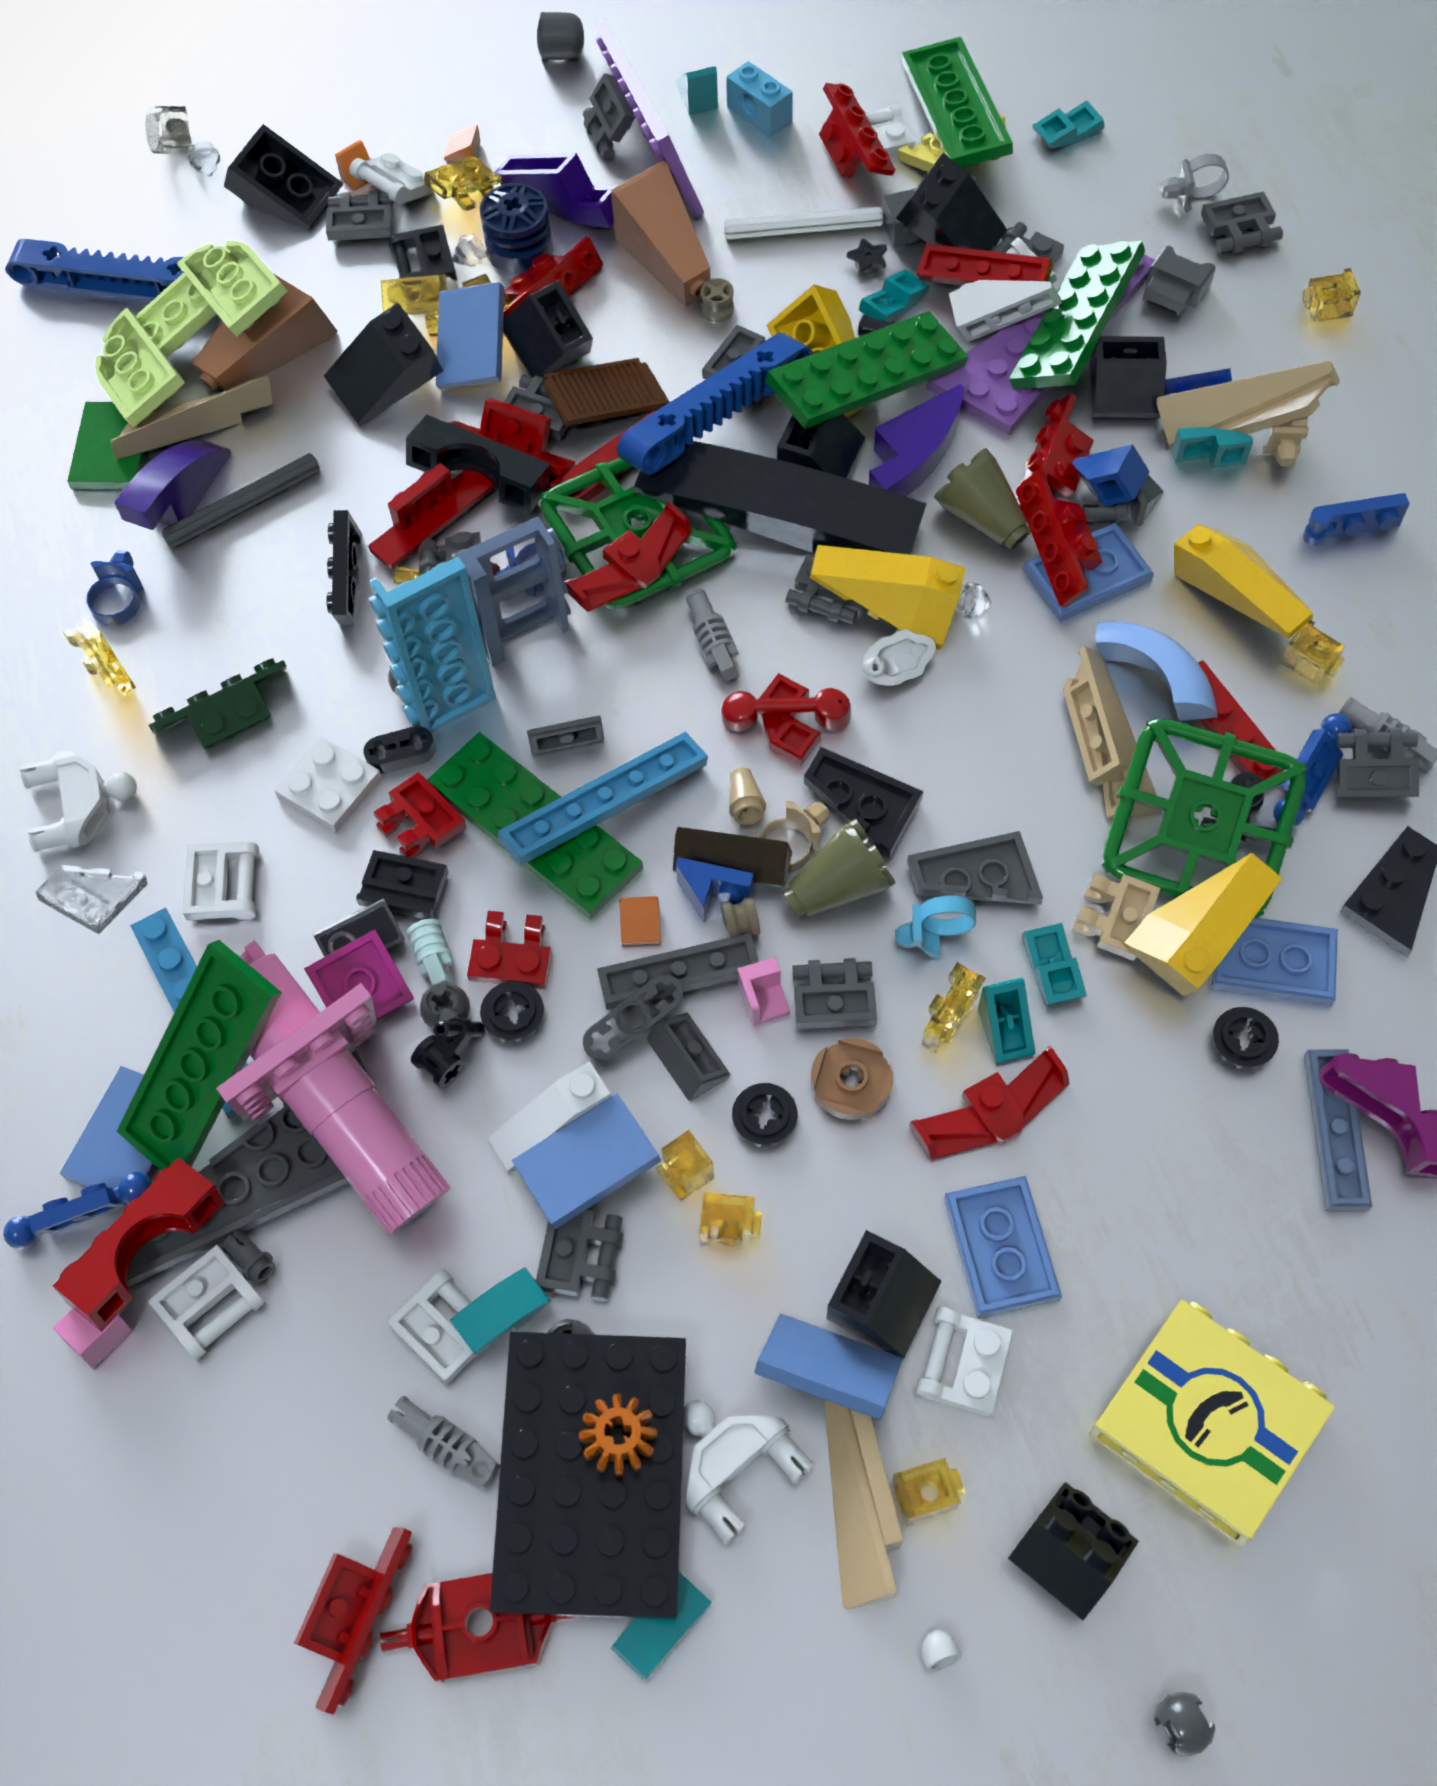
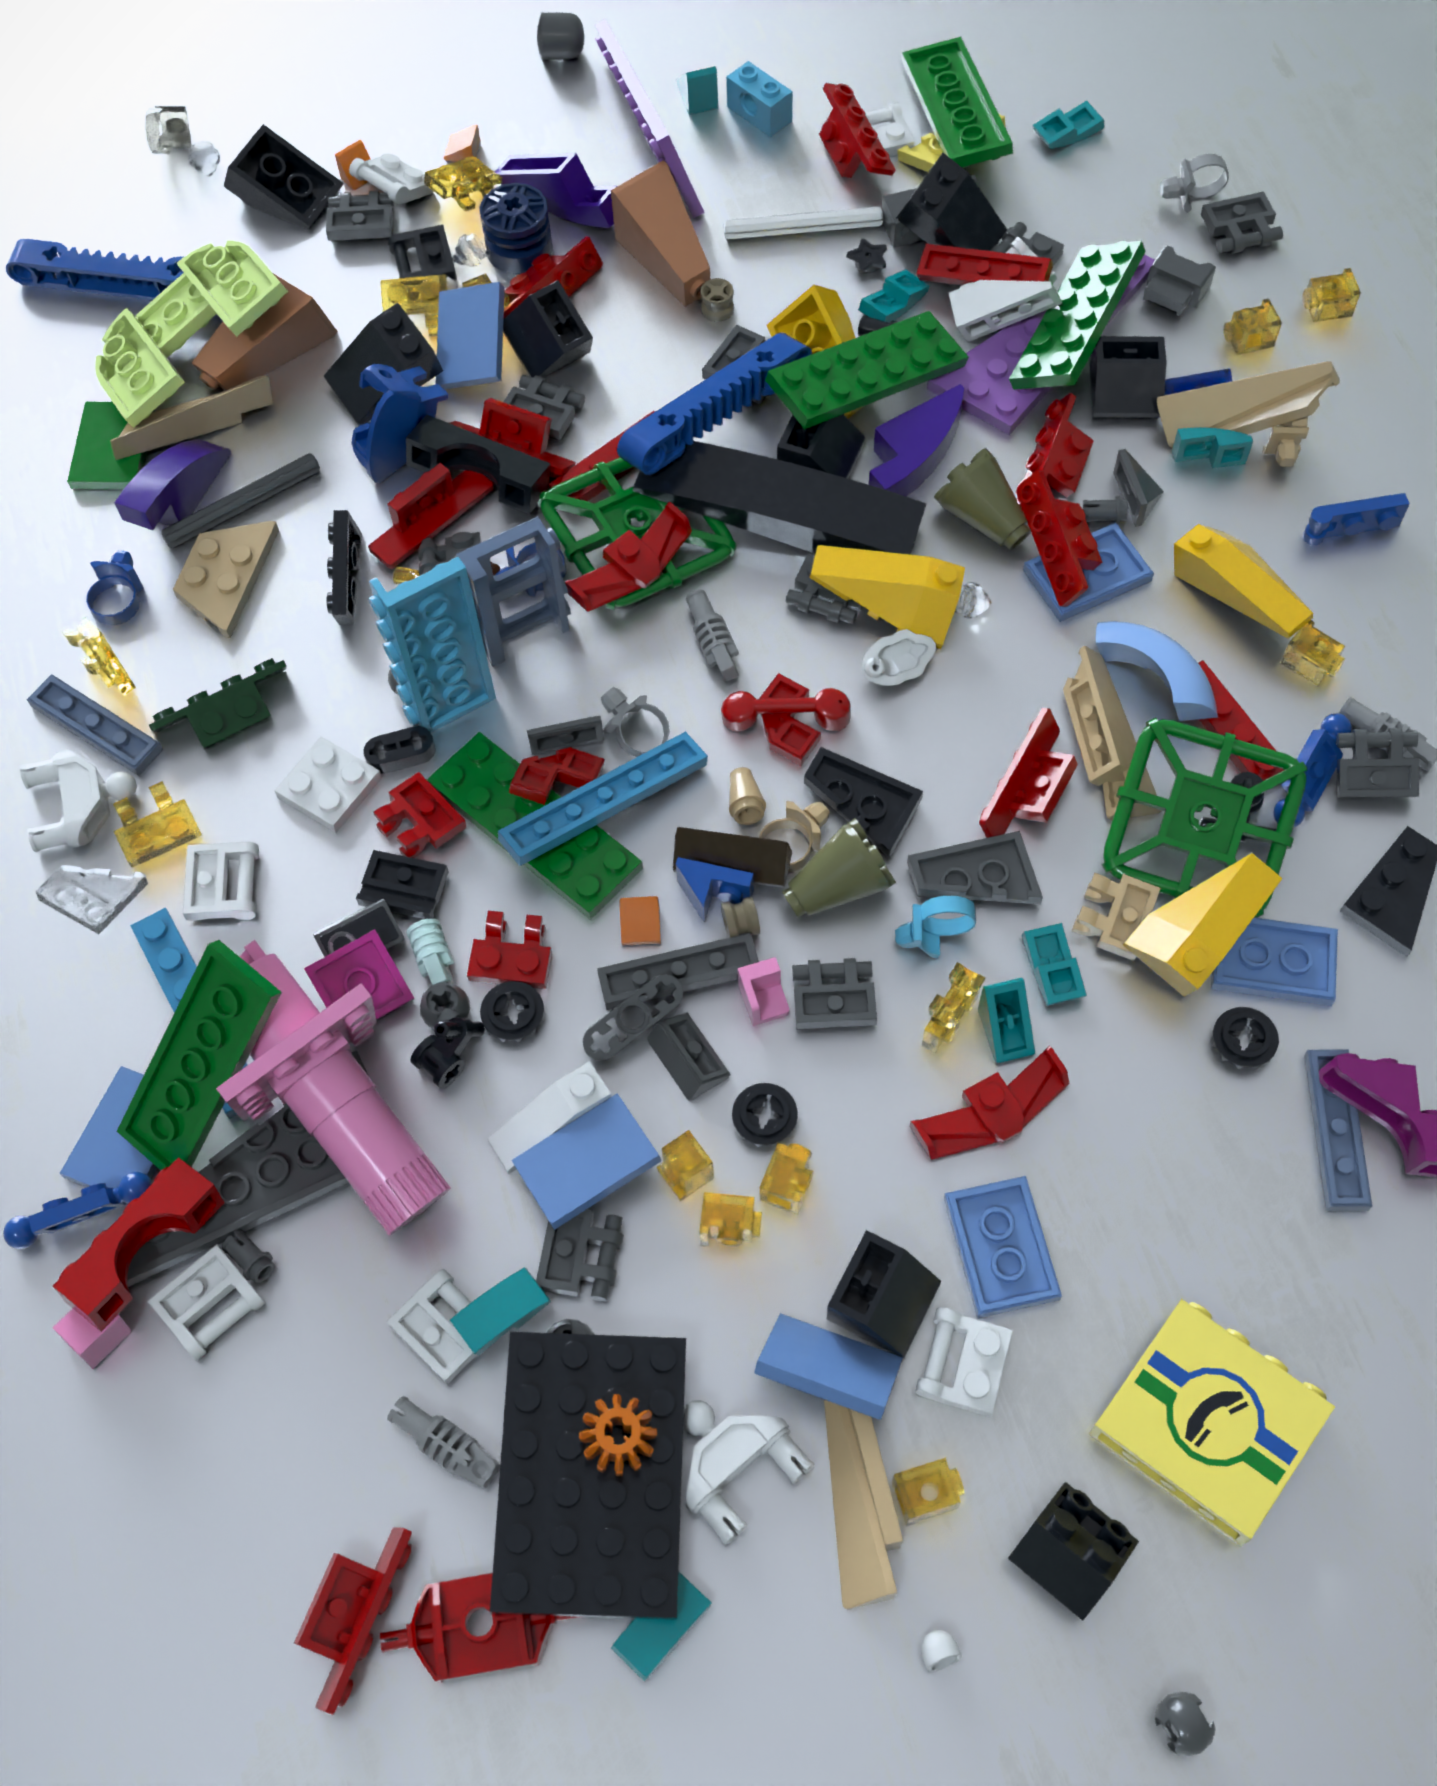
reddish brown window [542,358,670,426] -> none
dark grey plate [582,73,636,160] -> none
medium nougat plate [811,1038,893,1120] -> none
blue slope [1072,444,1150,507] -> none
none -> sand blue tile [26,674,163,776]
none -> clear yellow plate [113,781,202,868]
none -> tan wing [173,521,279,638]
none -> blue piece [351,364,448,483]
none -> red tile [509,747,605,805]
none -> light grey piece [601,687,670,757]
none -> clear yellow brick [759,1143,814,1215]
none -> red bracket [979,708,1078,838]
none -> clear yellow brick [1223,298,1282,355]

